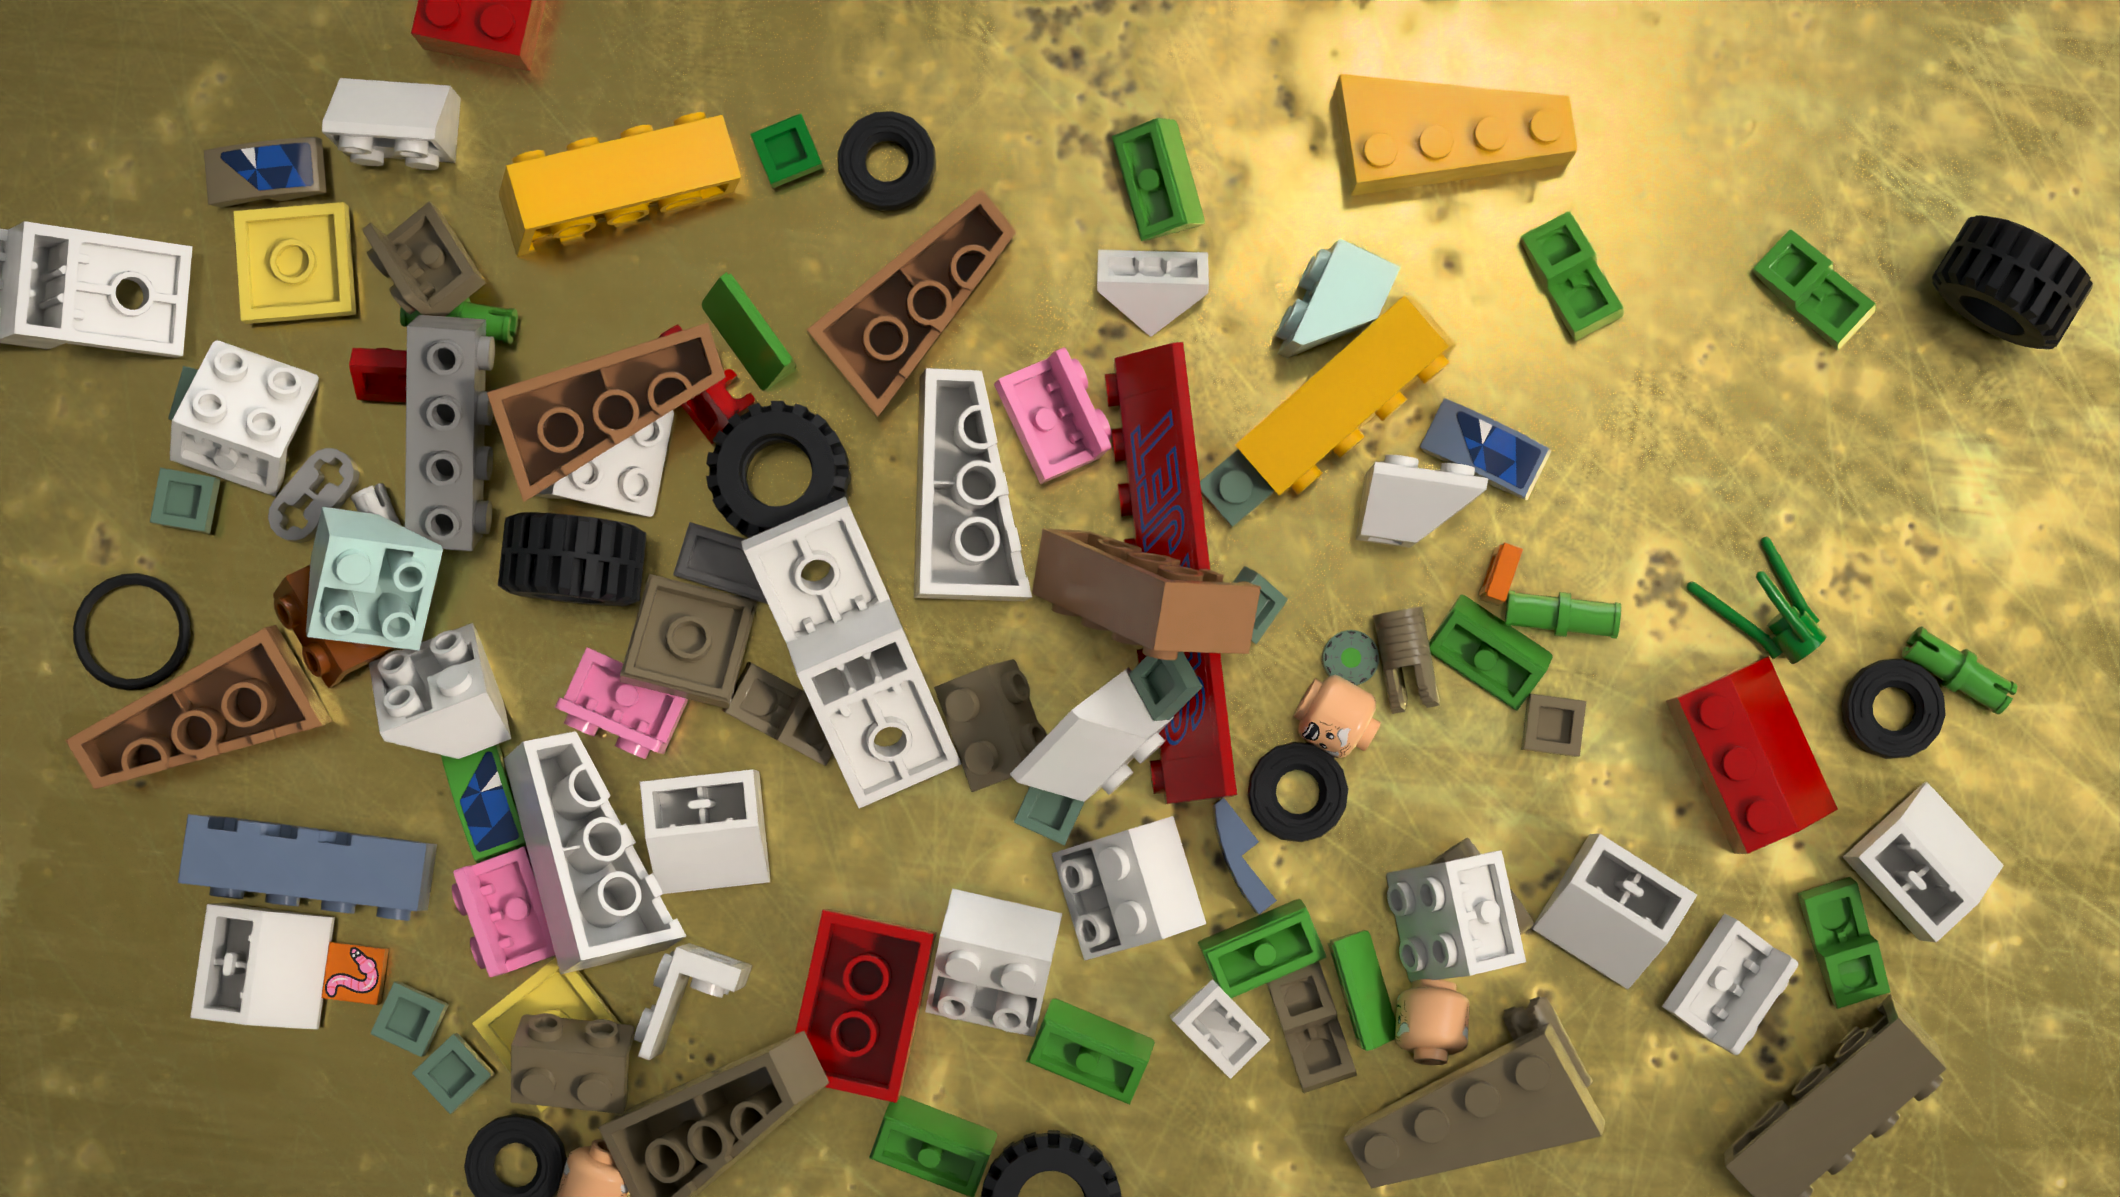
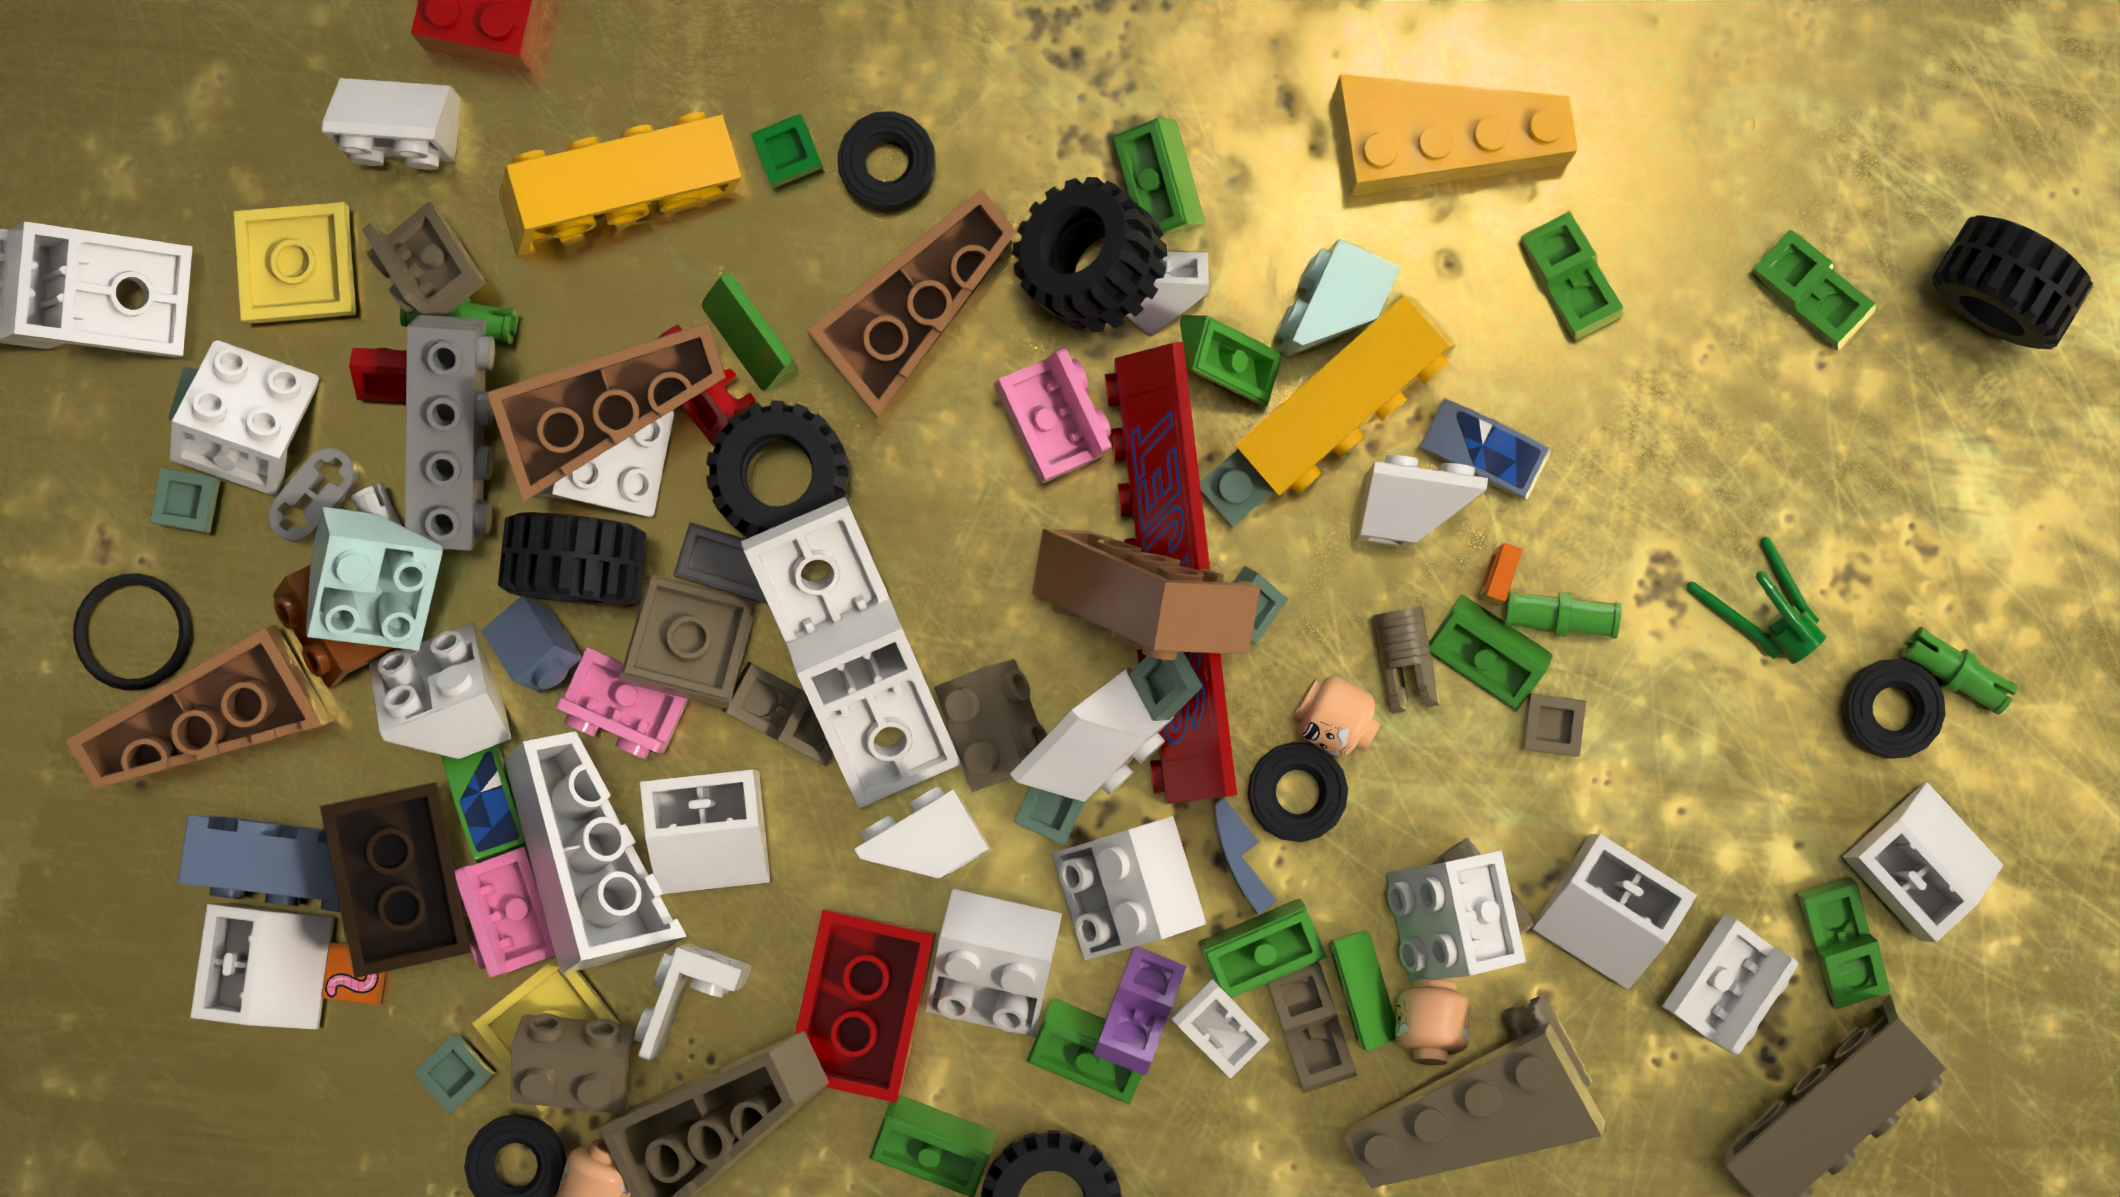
slope [204,137,326,208] -> none
sand green plate [370,981,449,1057] -> none
white wedge [914,368,1032,601] -> none
sand green tile [1322,630,1379,686] -> none
red slope [1666,656,1838,854] -> none
none -> dark brown brick [319,782,471,978]
none -> sand blue brick [481,595,582,693]
none -> white slope [854,786,991,879]
none -> black tyre [1012,177,1167,332]
none -> medium lavender slope [1093,946,1186,1076]
none -> bright green slope [1180,315,1283,406]

